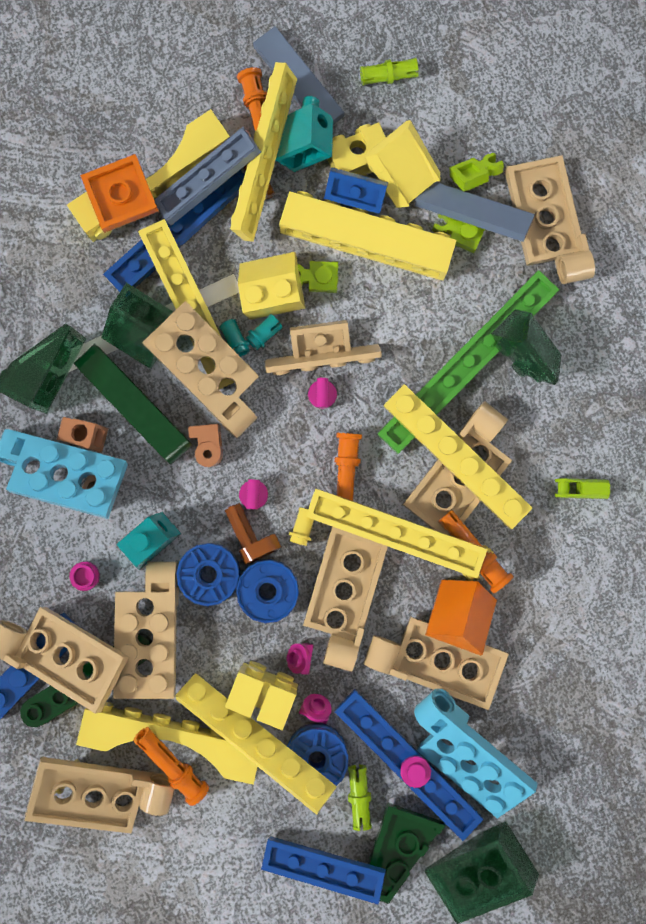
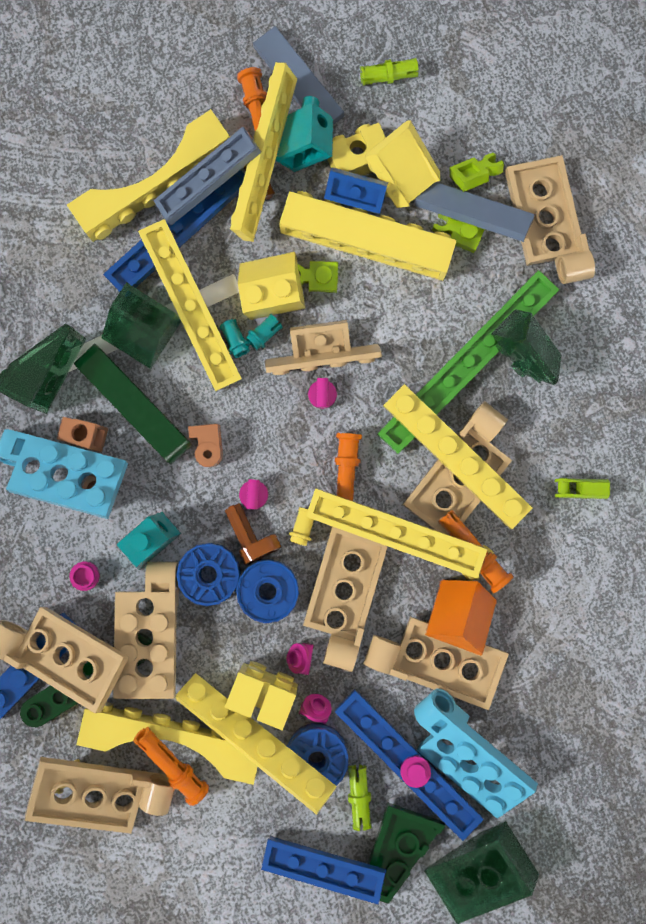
orange plate [80,154,159,233] -> none
tan hinge [142,301,259,438] -> none

